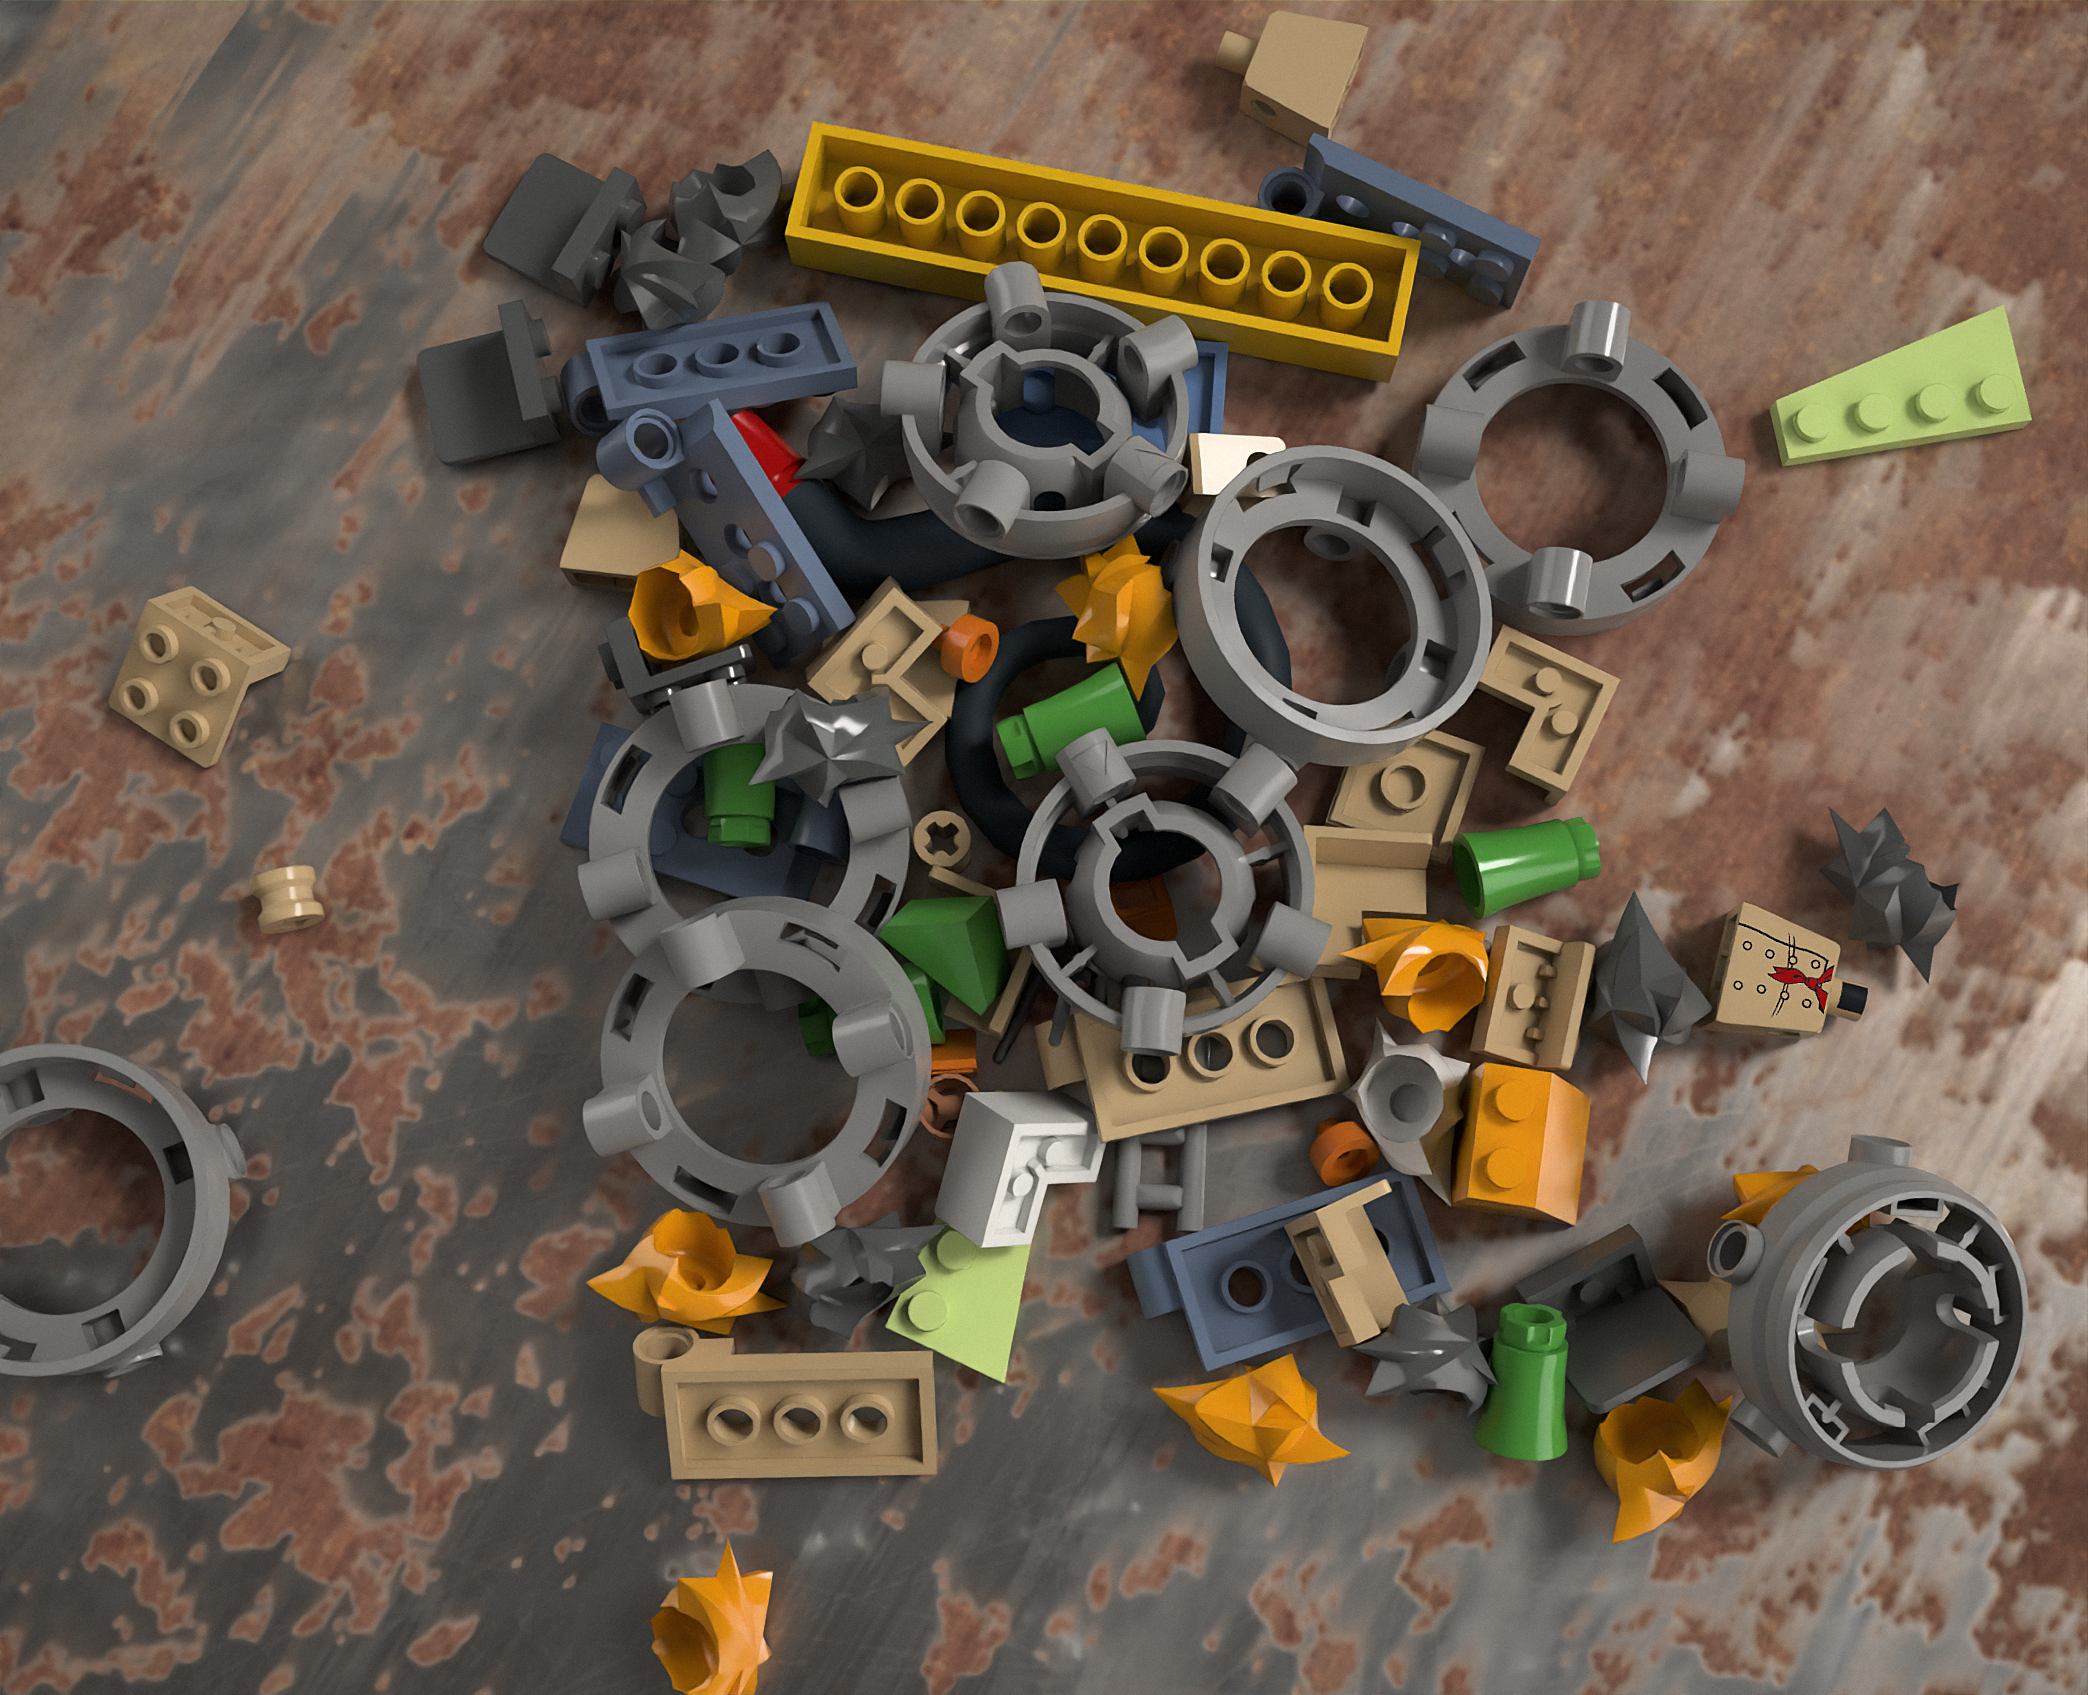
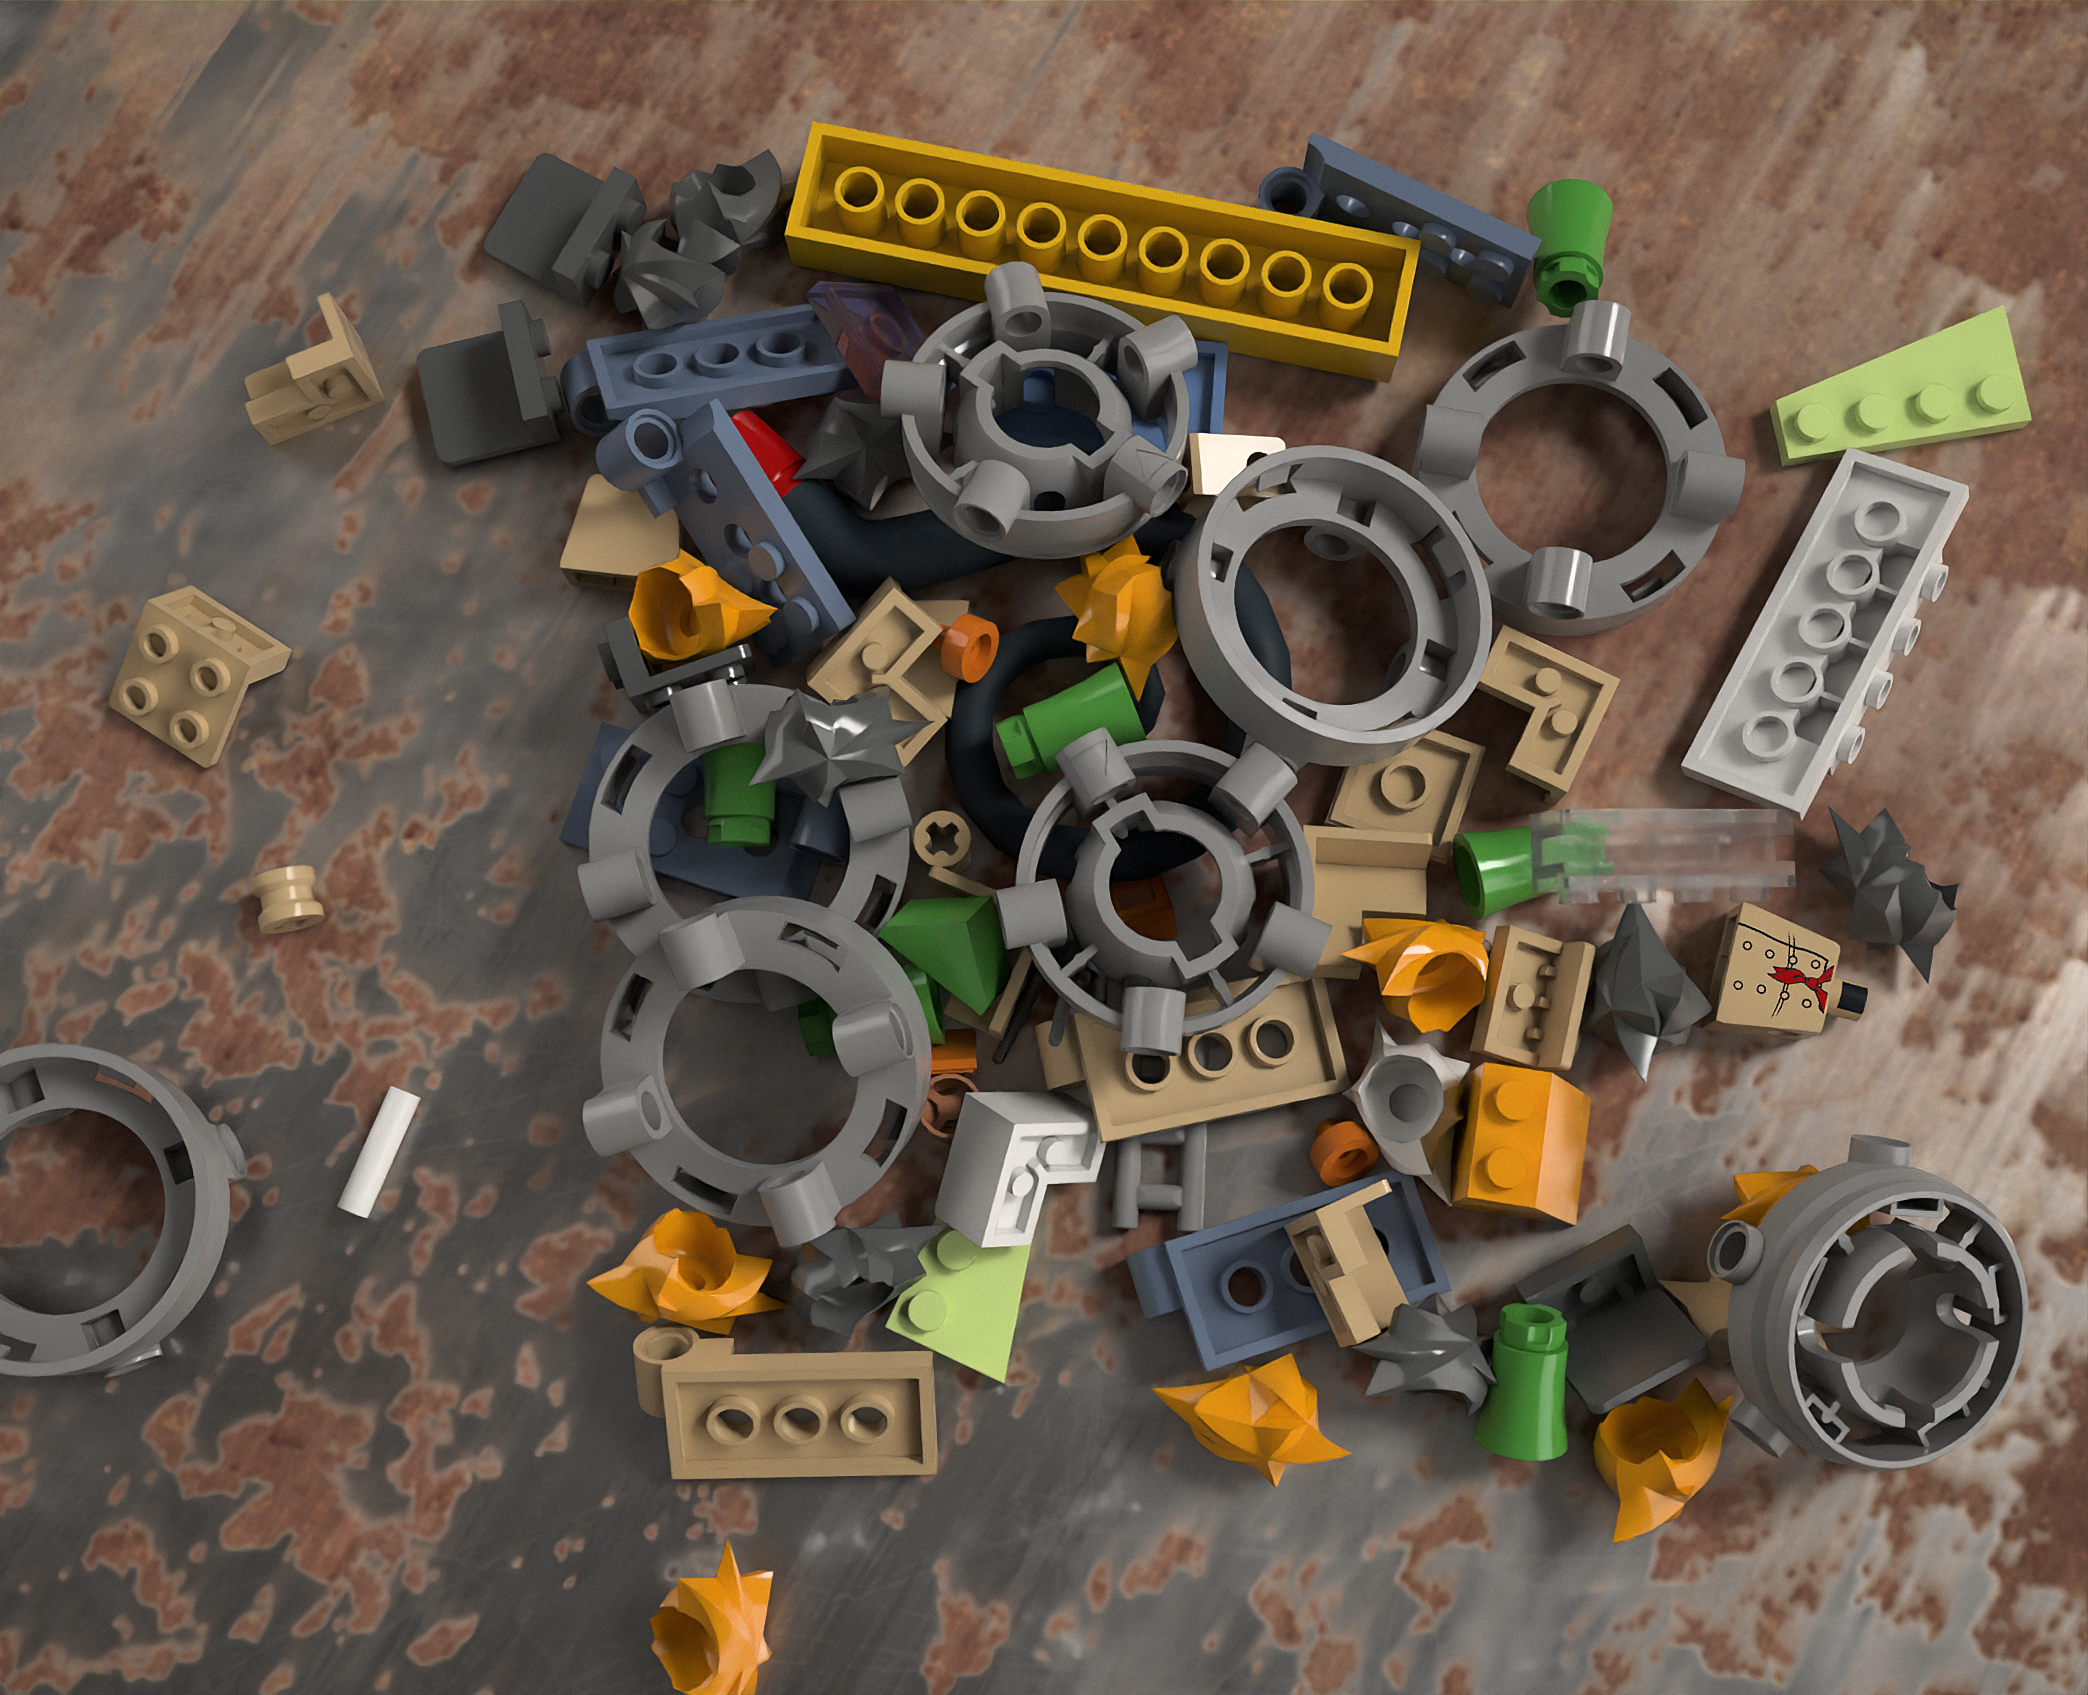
tan torso [1215,10,1369,148] -> none
none -> tan panel [244,292,385,446]
none -> white piece [337,1086,421,1218]
none -> tile [805,281,926,398]
none -> bright green plant [1526,179,1614,318]
none -> clear brick [1530,809,1796,905]
none -> white plate [1681,447,1969,821]

